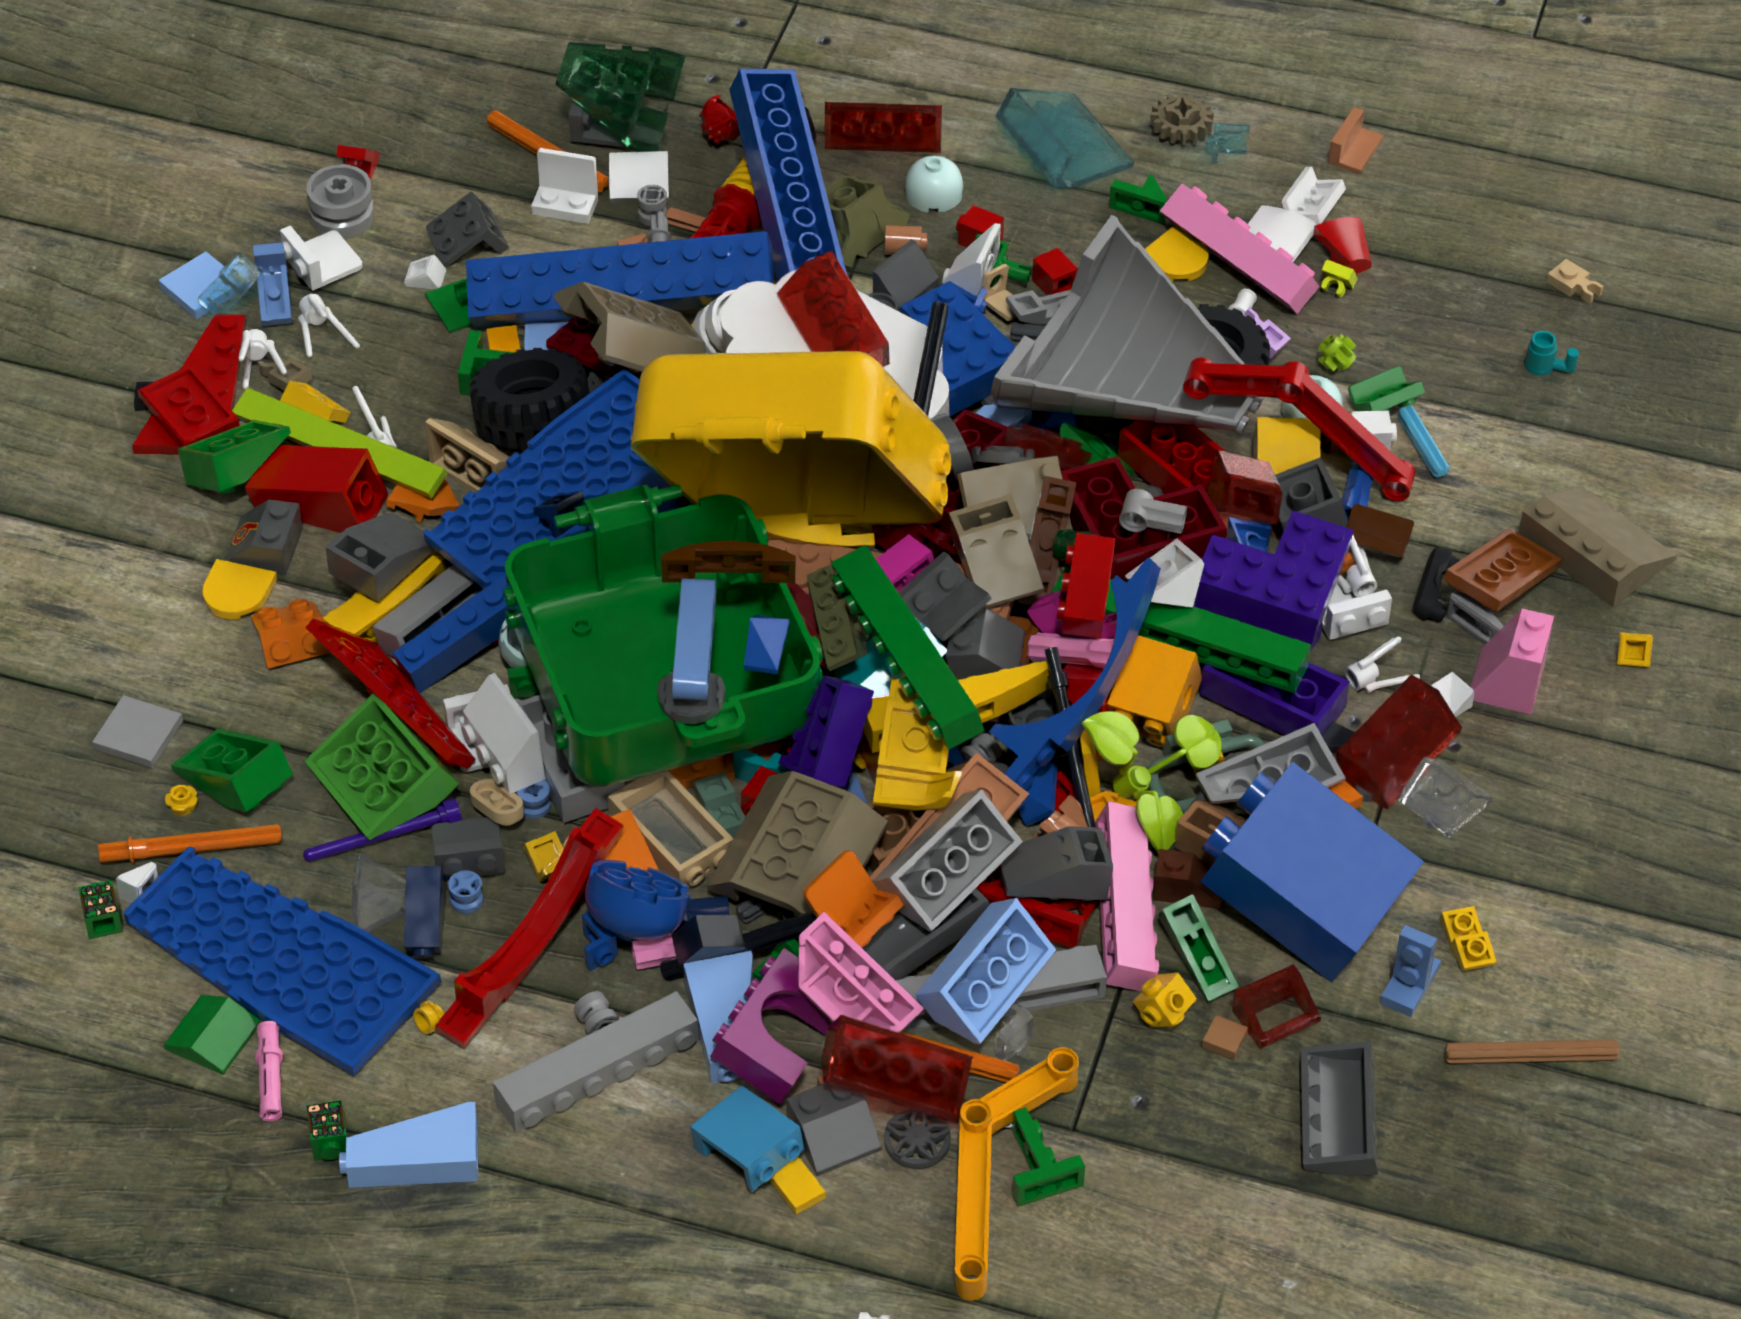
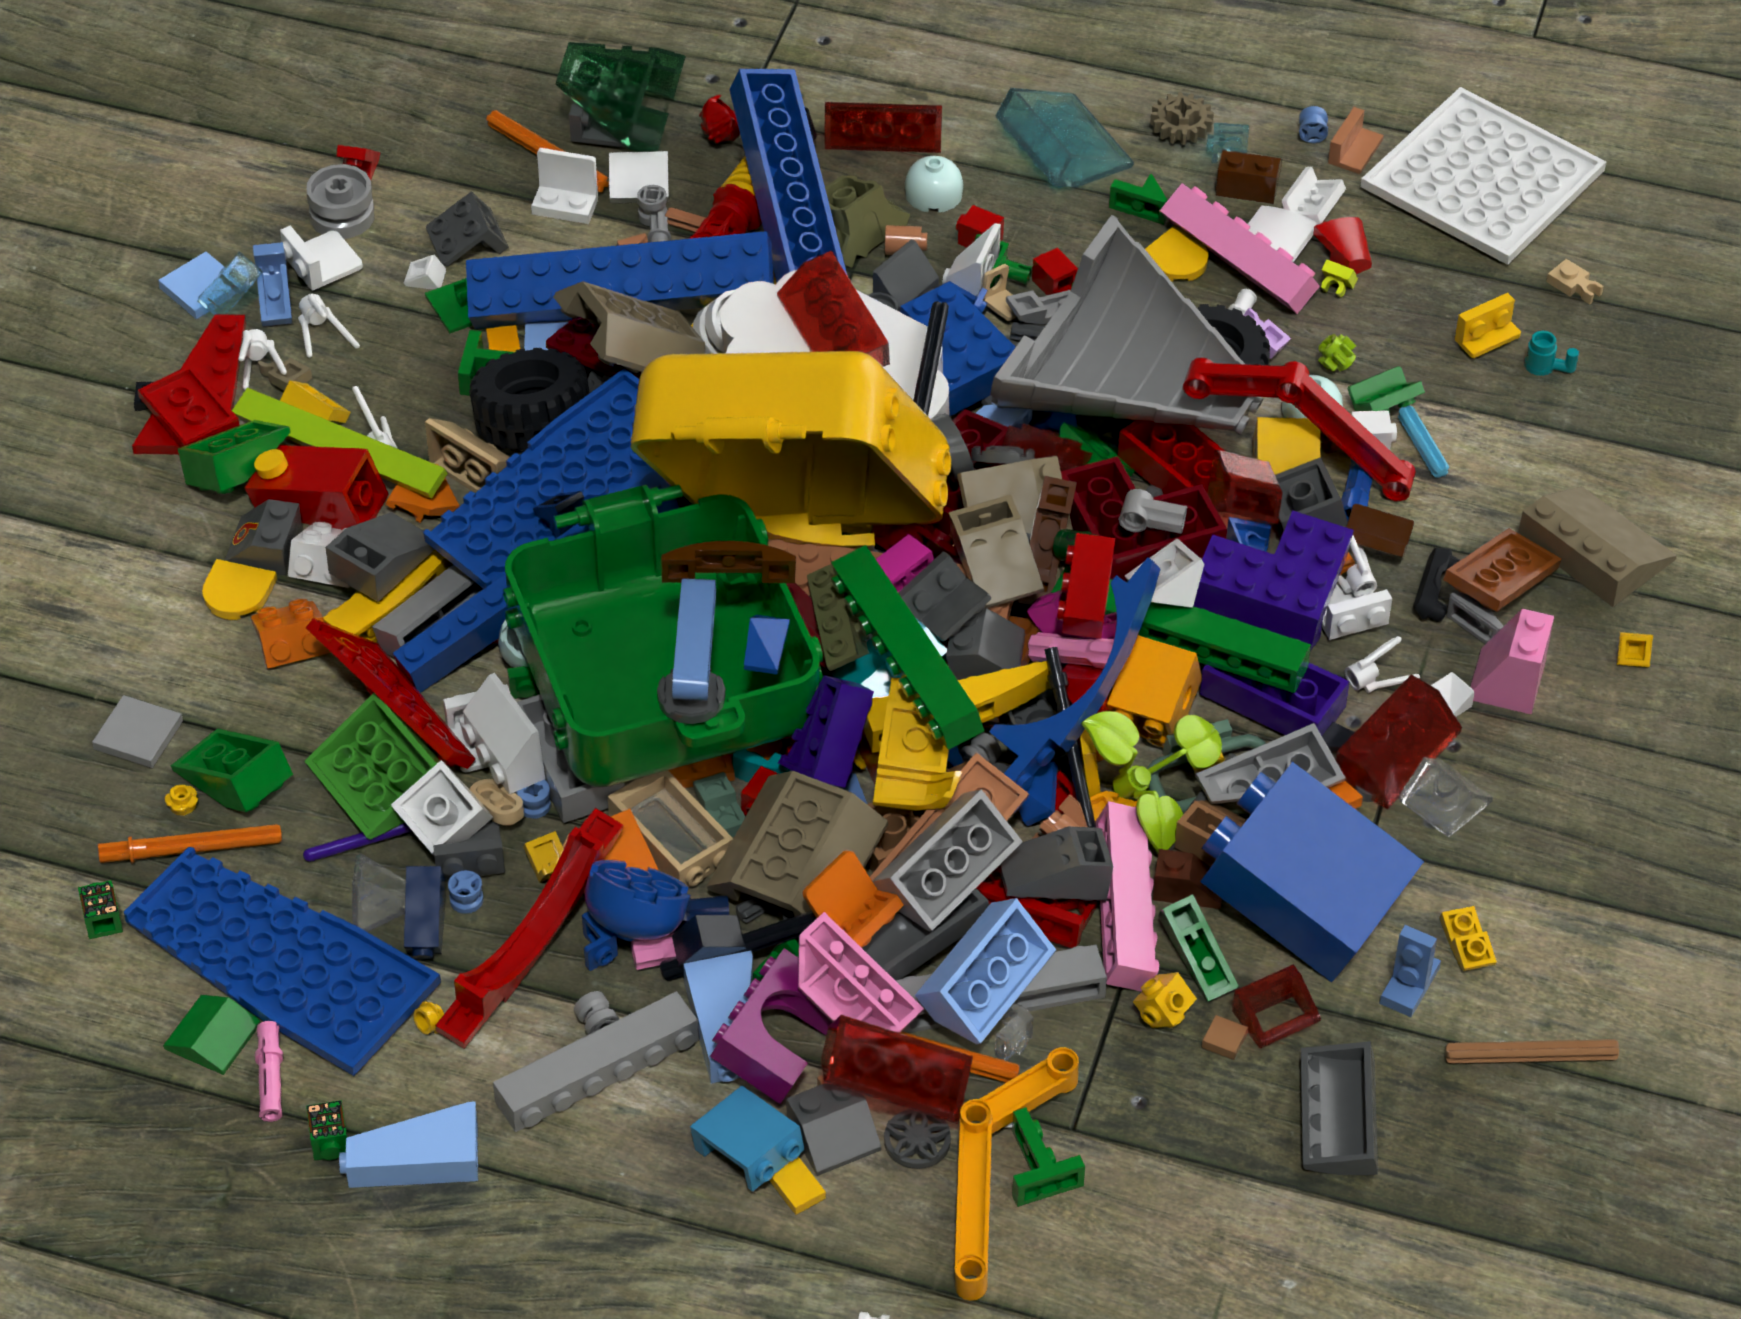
white slope [116,862,158,904] -> none
none -> yellow tile [254,449,288,479]
none -> white bracket [288,522,350,588]
none -> white slope [391,760,493,855]
none -> reddish brown slope [1216,150,1283,204]
none -> medium blue wheel [1299,106,1328,143]
none -> white plate [1361,87,1606,265]
none -> yellow bracket [1455,293,1521,358]

